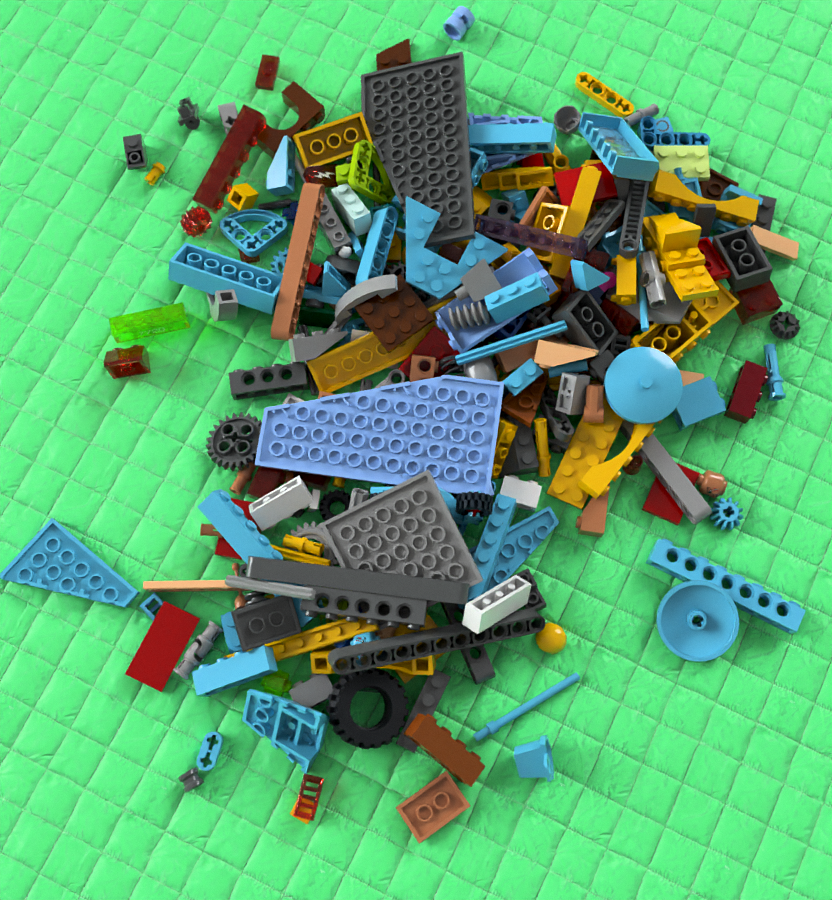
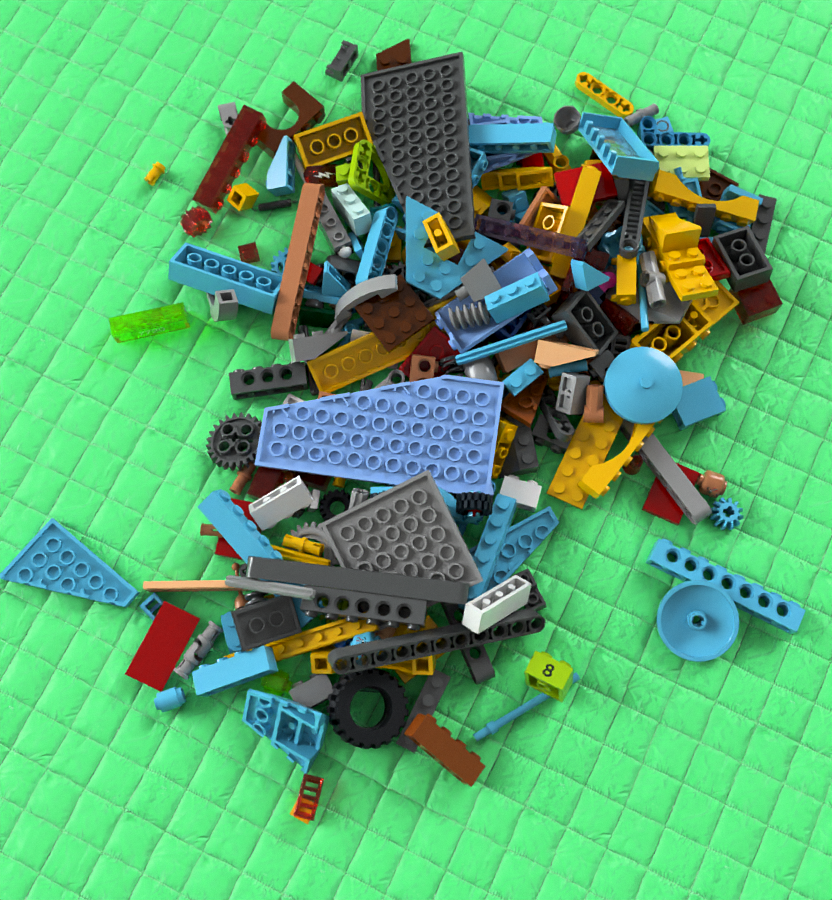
clear red slope [104,345,151,379] -> none
dark grey slope [123,134,148,170] -> none
dark grey hips [177,97,200,130] -> none
dark grey wheel [178,767,204,793] -> none
medium azure beam [197,731,223,771] -> none
medium azure beam [219,209,288,257] -> none
clear red plate [255,54,280,91] -> none
clear blue tile [282,202,298,226] -> none
nougat plate [396,770,470,844] -> none
light blue wheel [443,6,475,41] -> none
medium azure container [514,735,554,782] -> none
yellow pin [534,418,551,477] -> none
yellow hair [535,623,567,654] -> none
nougat slope [575,482,610,537] -> none
dark red brick [724,360,768,424] -> none
light nougat tile [750,225,799,261] -> none
medium azure pin [763,344,786,401] -> none
dark grey gear [770,311,801,339] -> none
none -> medium azure brick [154,687,186,713]
none -> dark grey hinge [325,40,358,82]
none -> yellow slope [422,212,460,261]
none -> lime brick [525,651,573,703]

